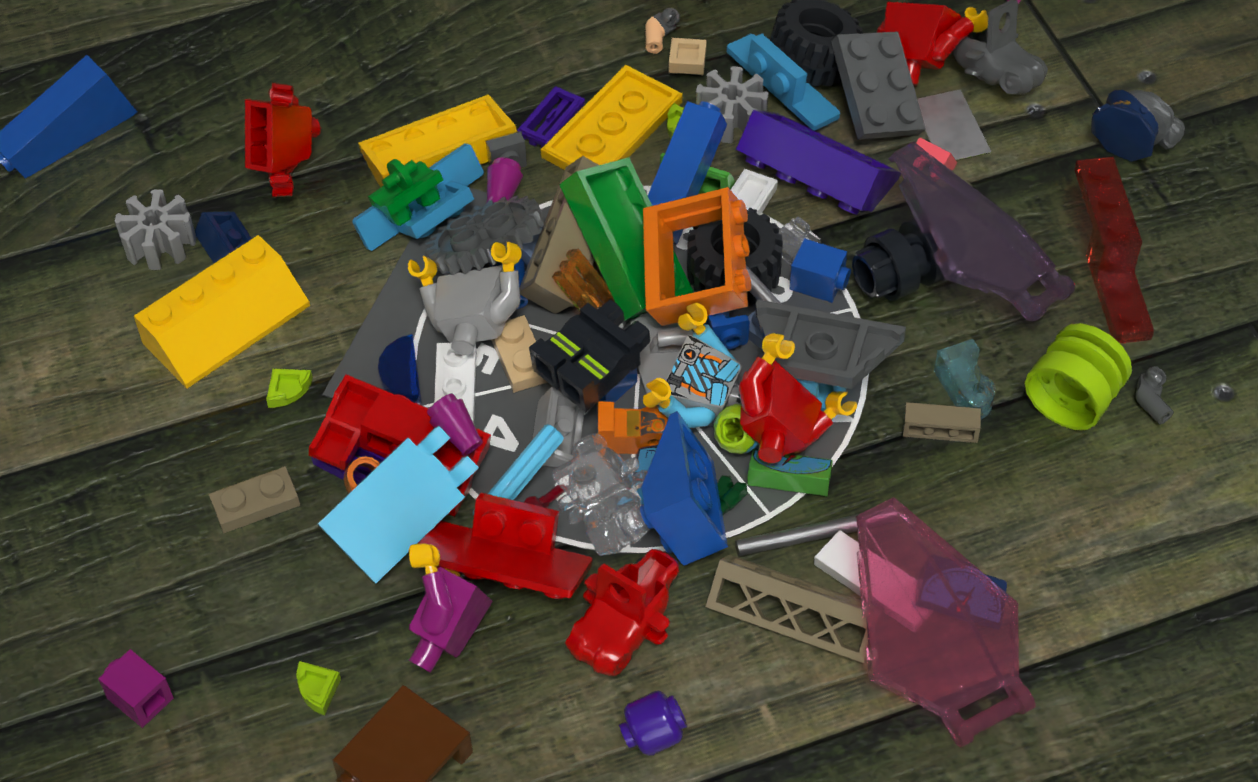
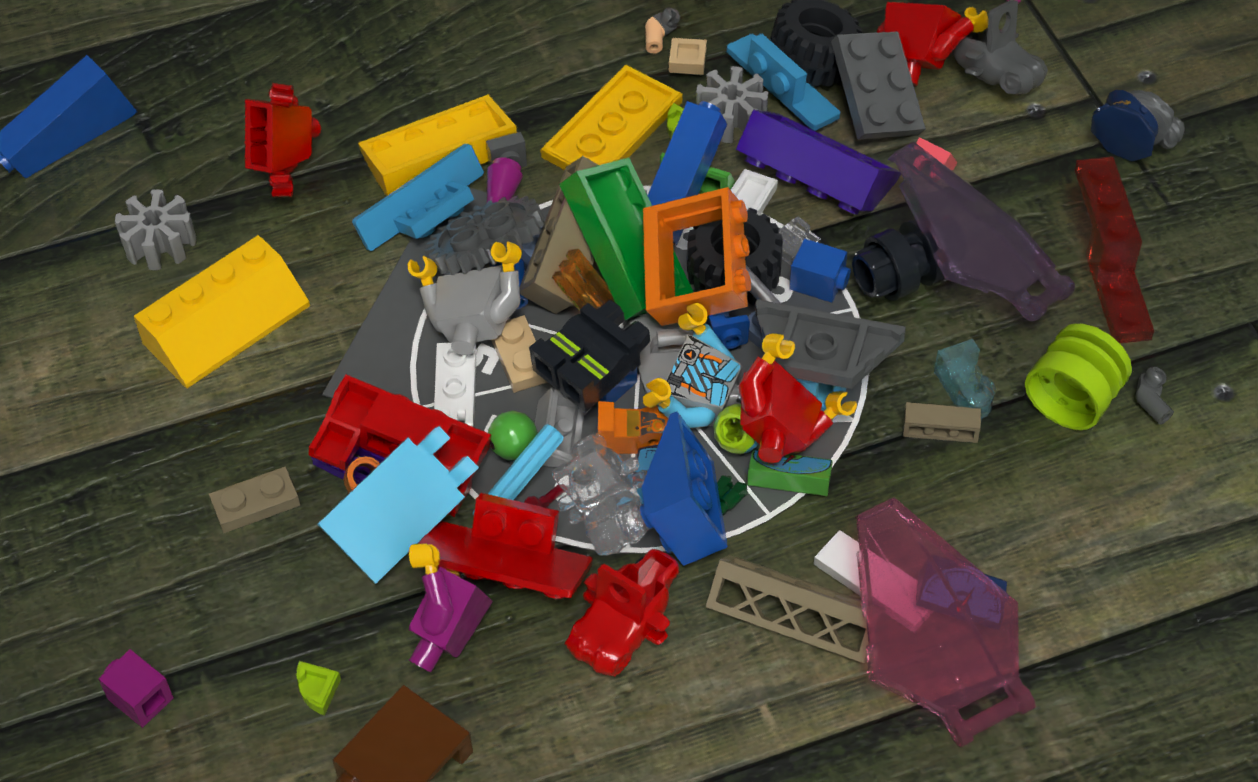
dark blue slope [195,212,252,263] -> none
lime tile [266,369,313,408] -> none
green hips [368,159,443,226] -> none
clear blue tile [378,334,422,403] -> none
magenta cone [427,393,483,456] -> none
dark purple tile [517,86,585,148] -> none
dark purple head [619,690,687,756] -> none
flat silver bar [735,507,897,556] -> none
flat silver sticker [917,89,991,160] -> none
none -> bright green piece [488,411,538,461]

